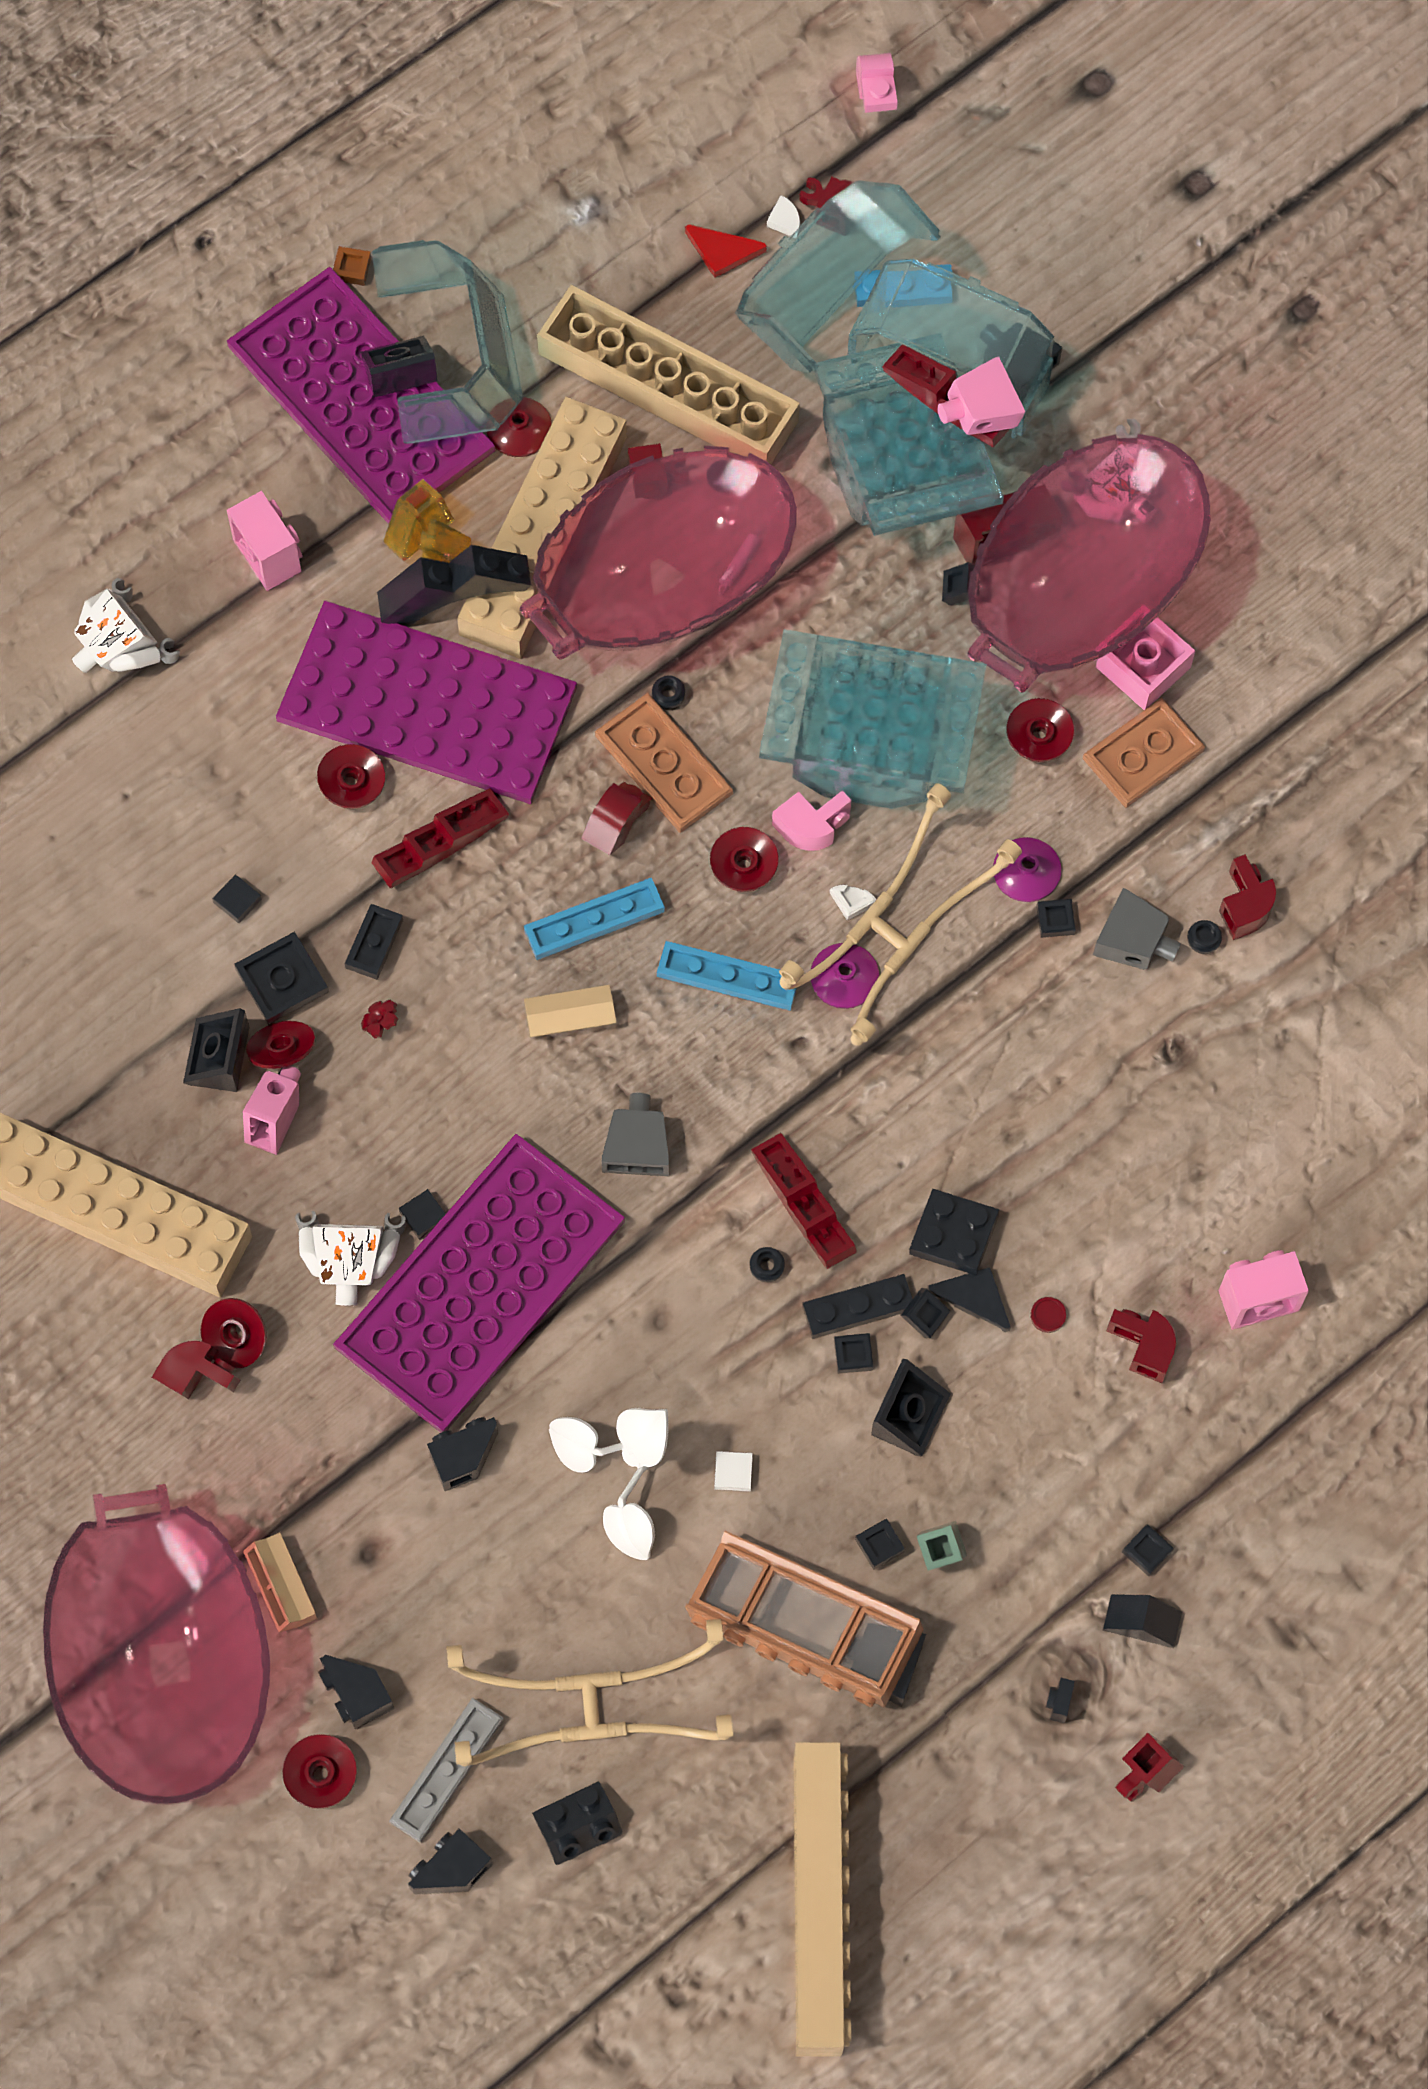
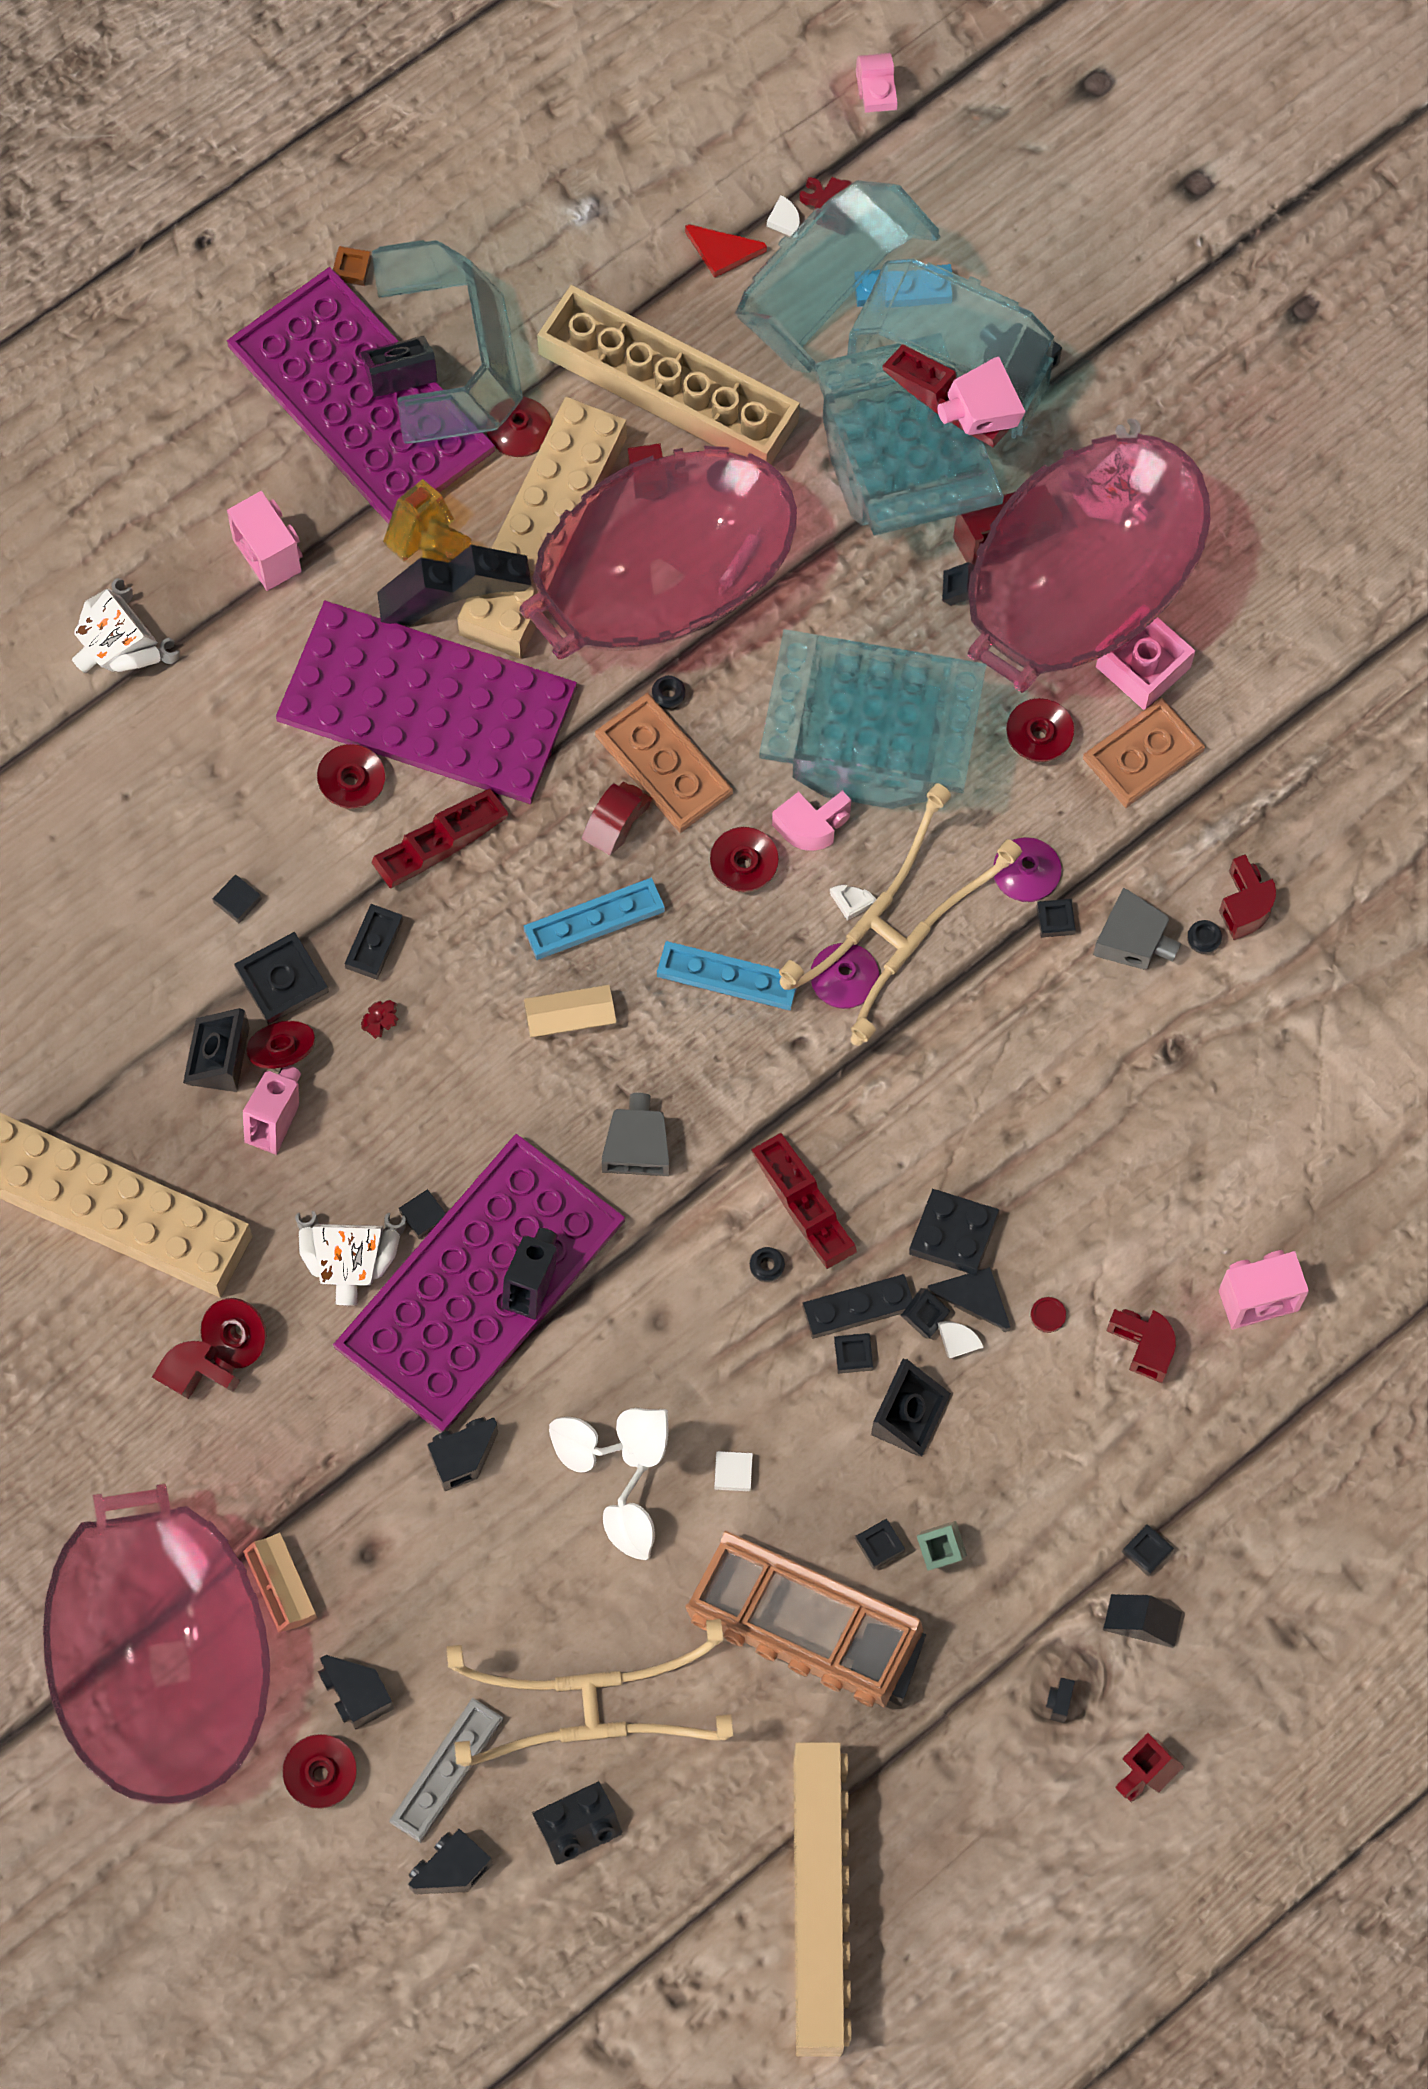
none -> black torso [502,1228,558,1320]
none -> white tile [938,1321,983,1358]

